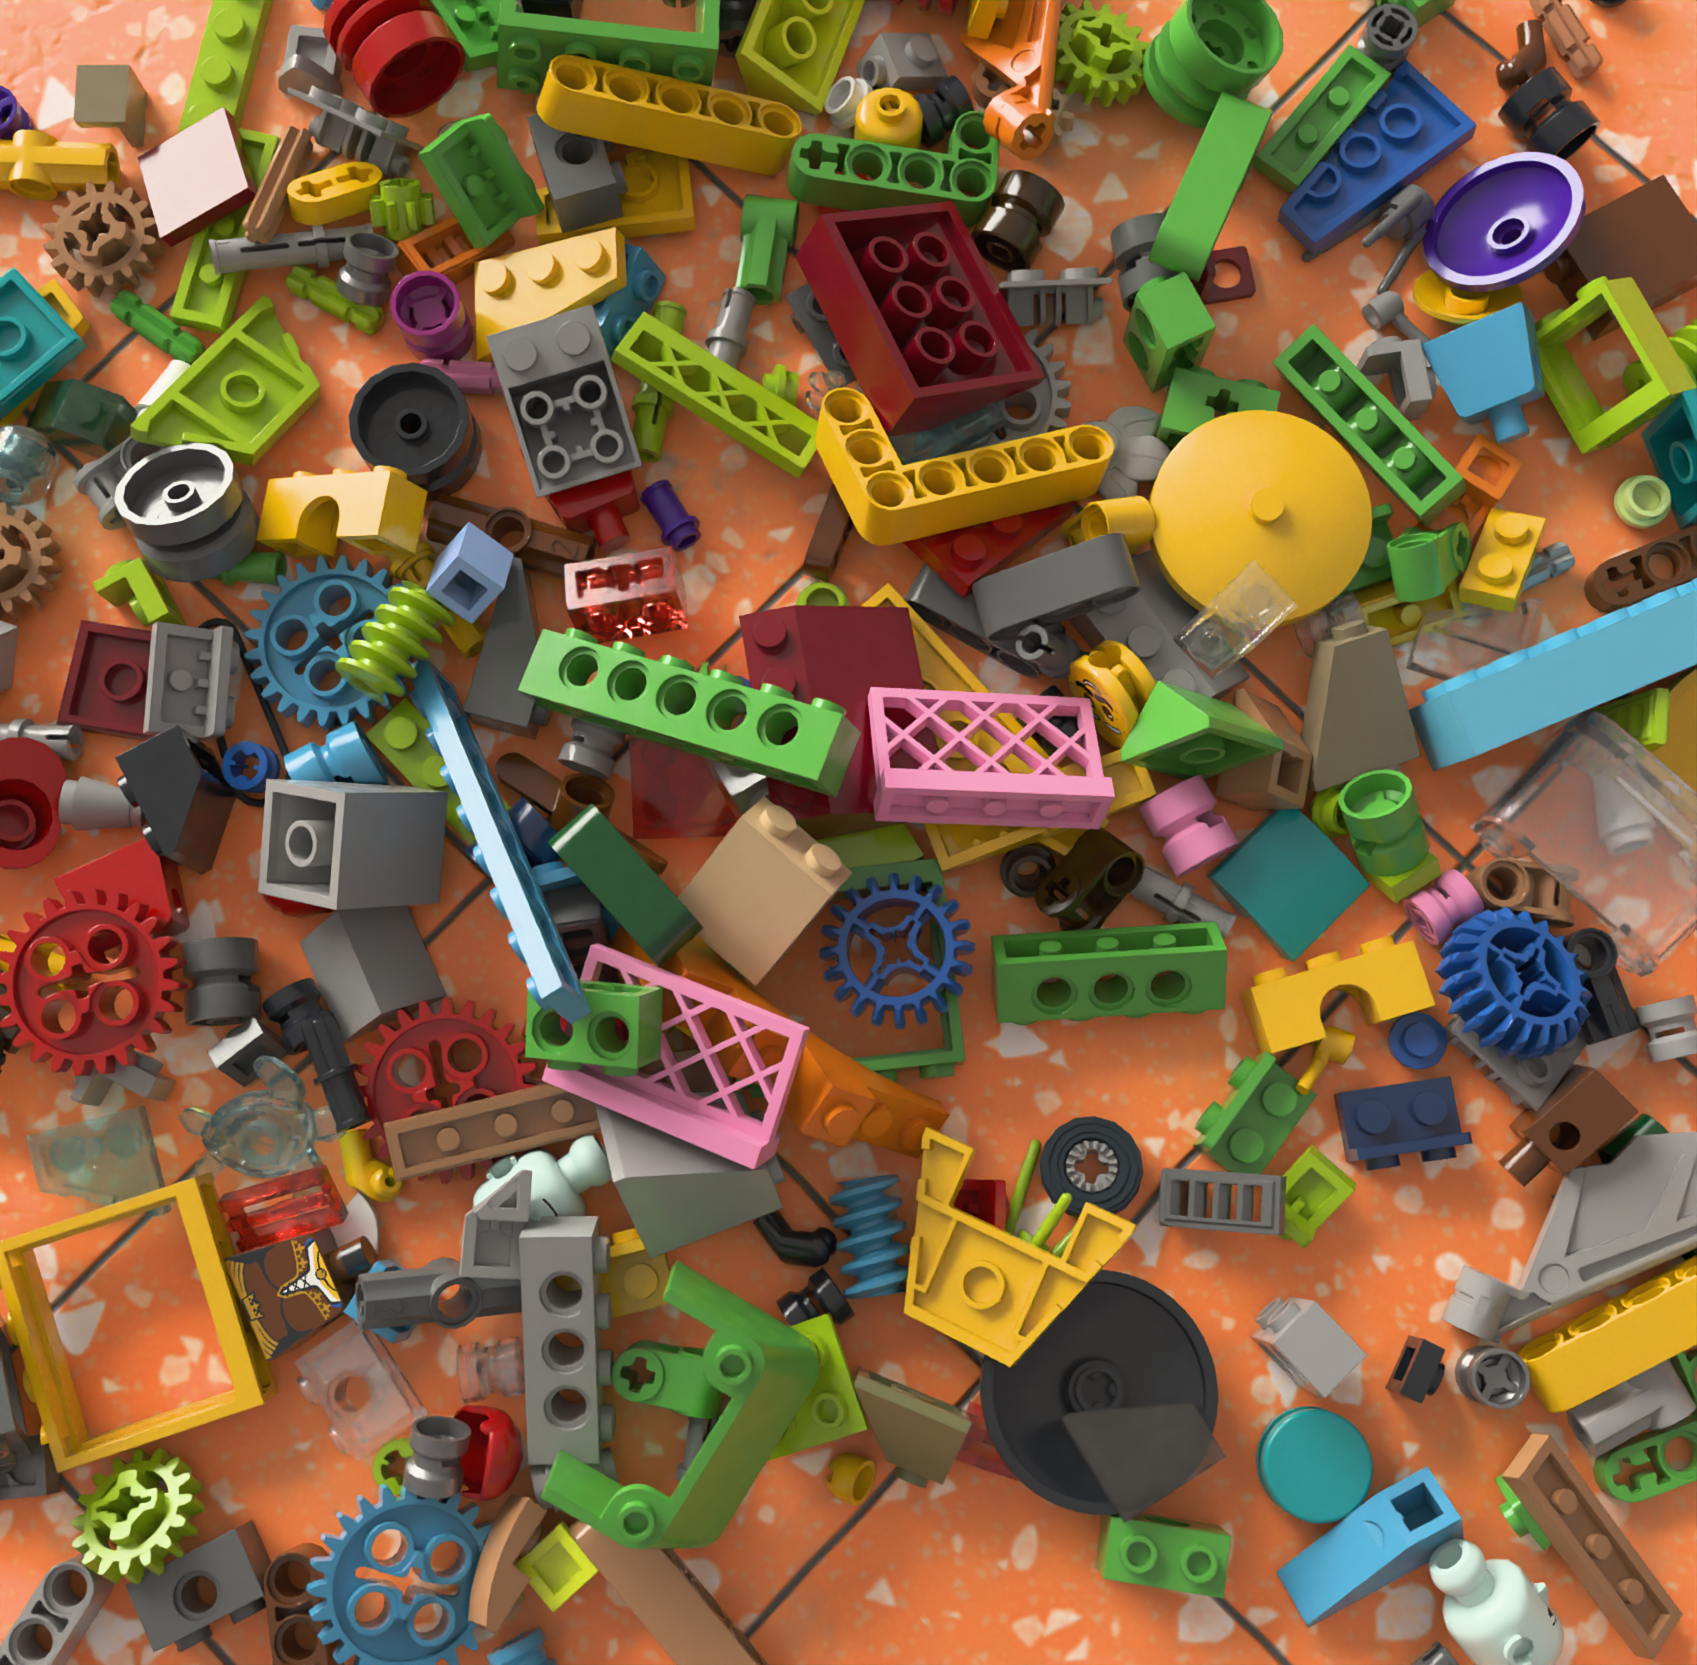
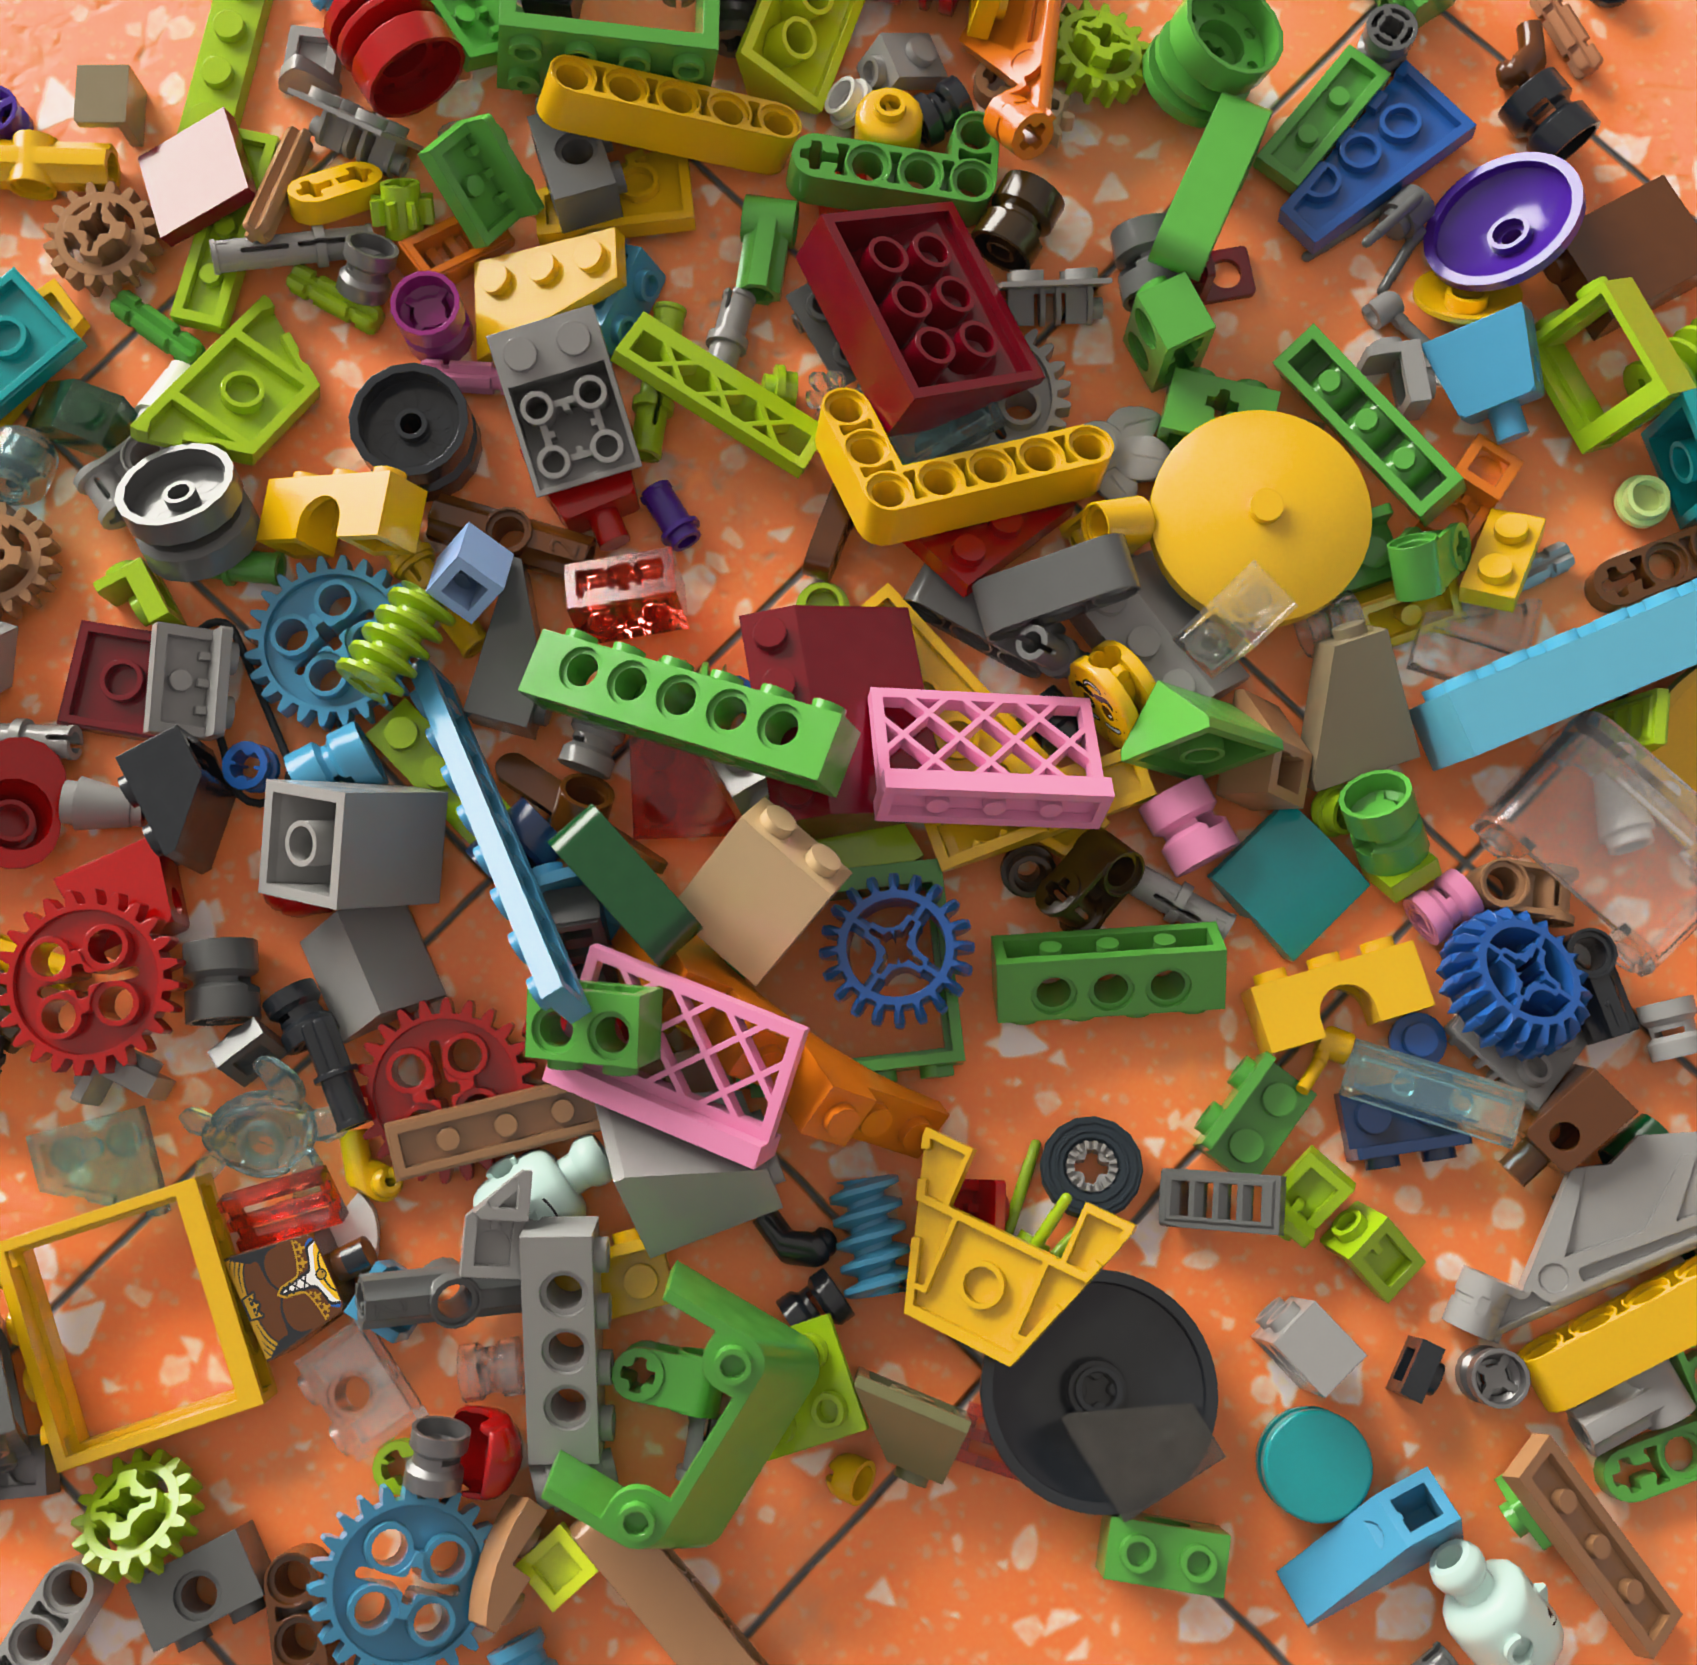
none -> lime bracket [1320,1201,1426,1304]
none -> clear light blue tile [1339,1038,1528,1149]

